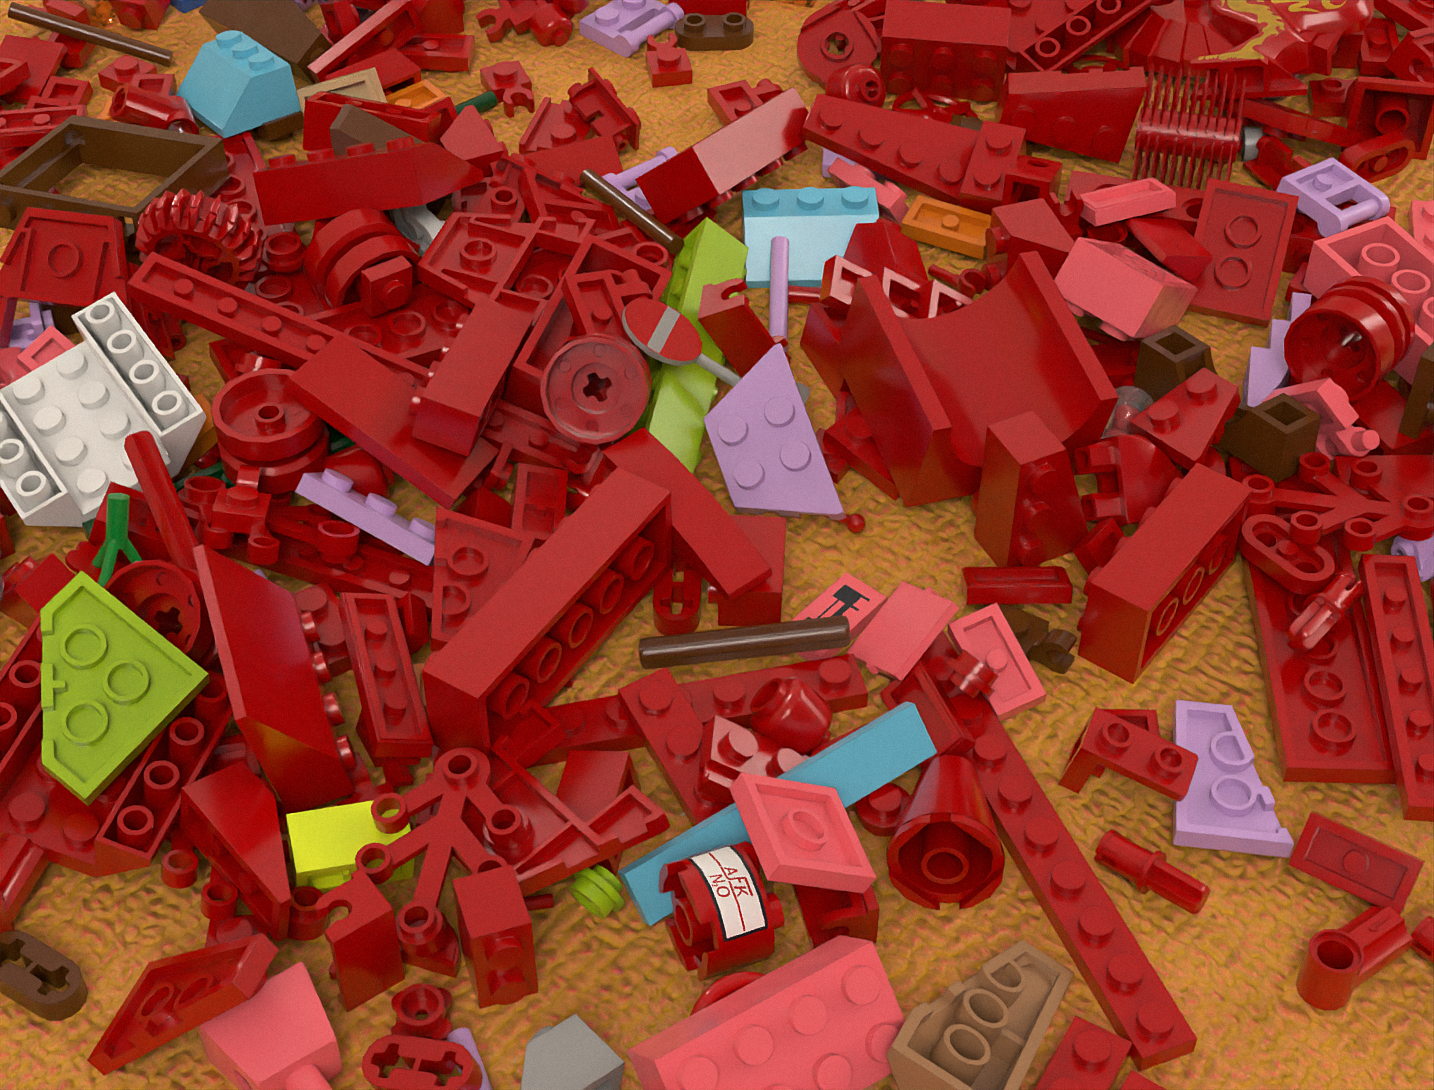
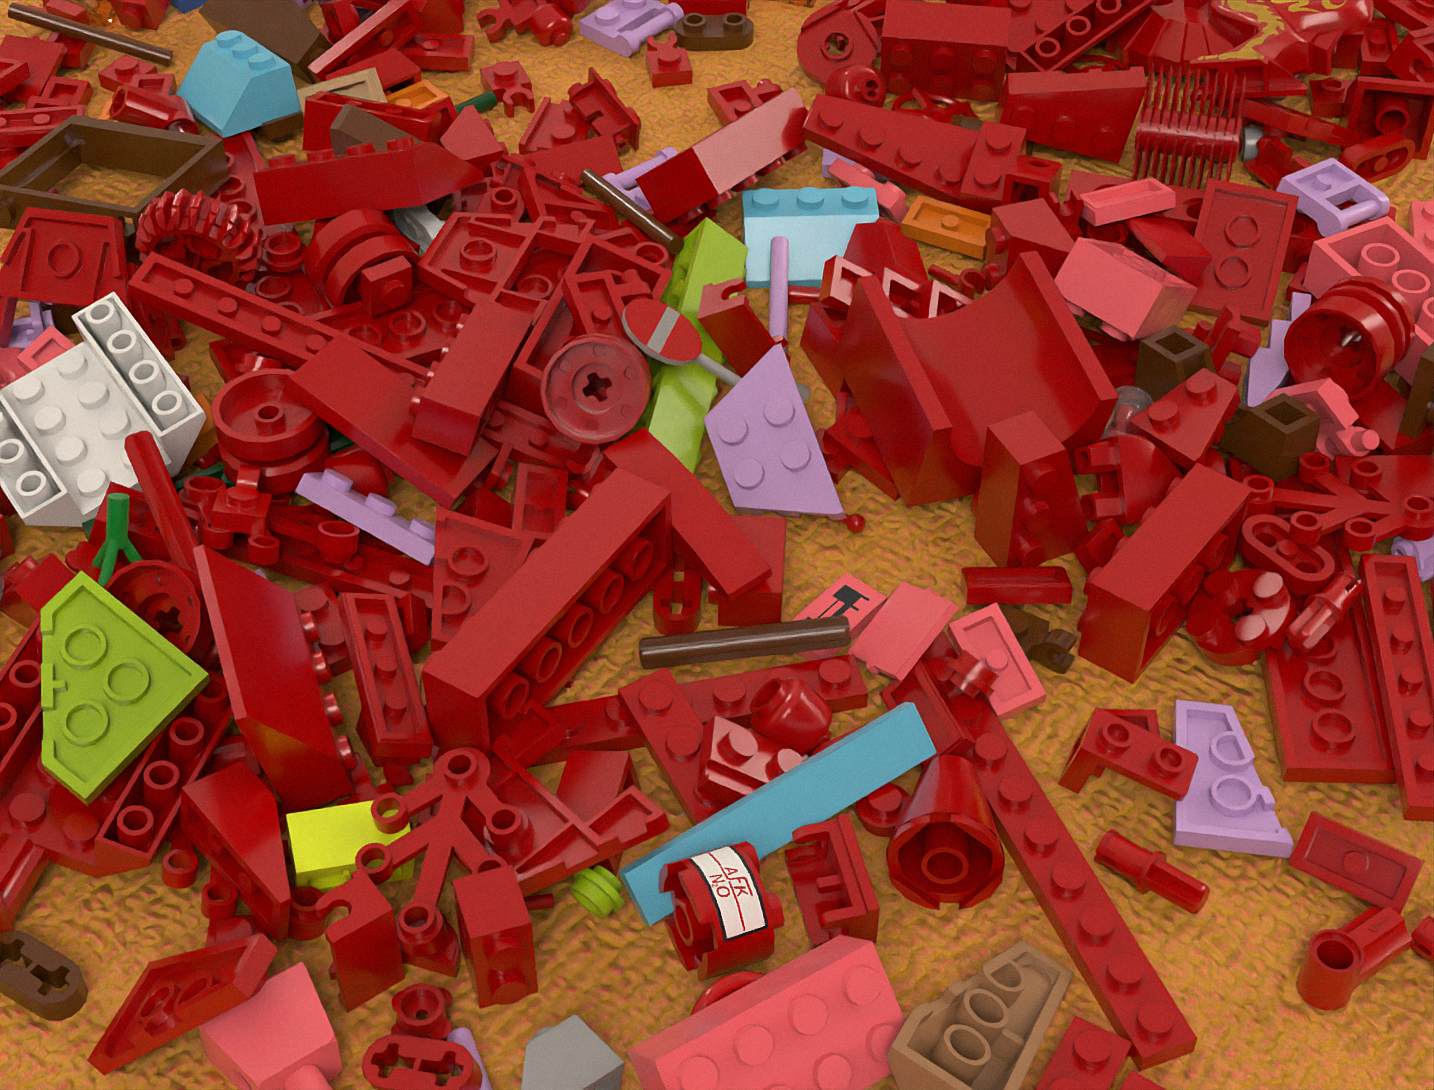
coral plate [729,772,876,893] -> none
none -> red hips [1181,302,1261,386]
none -> red plate [1186,569,1297,666]

